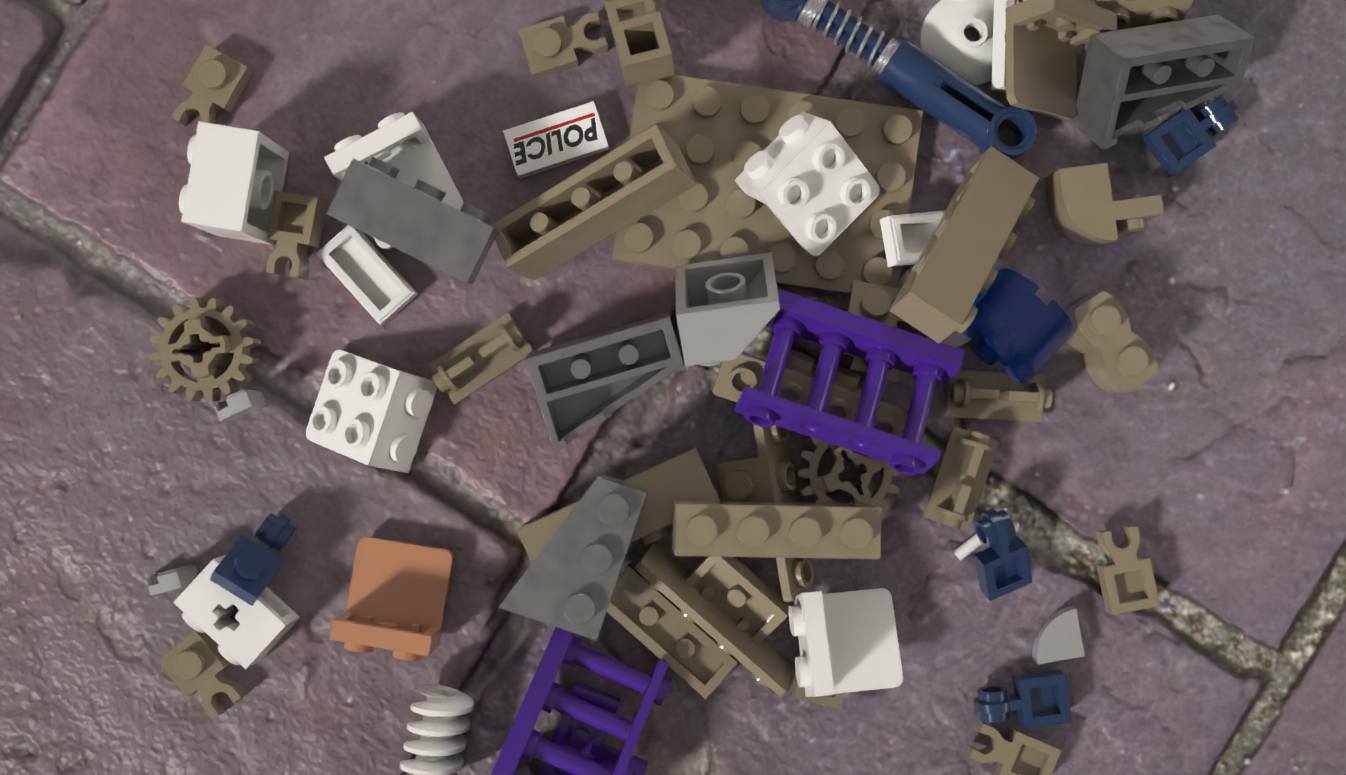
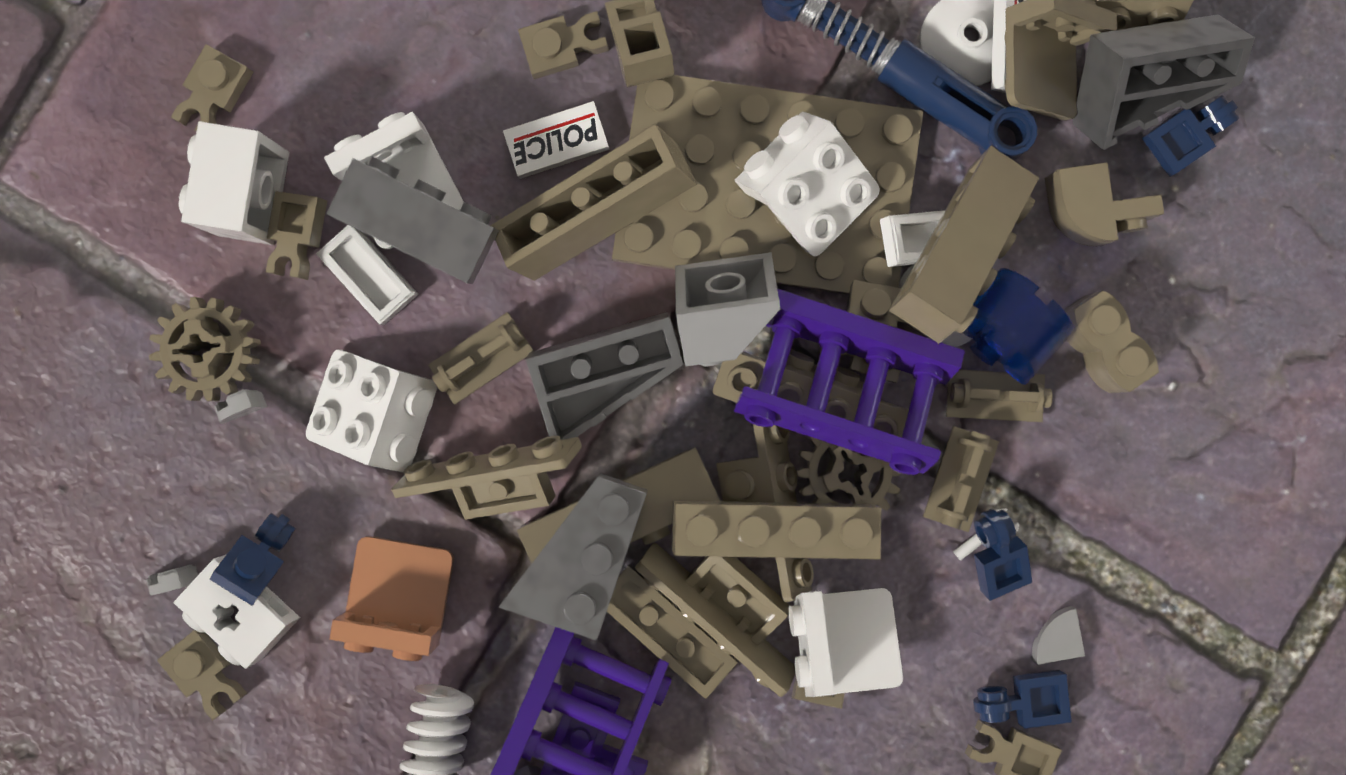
dark tan plate [1096,524,1160,615] -> none
none -> dark tan bracket [391,436,582,519]

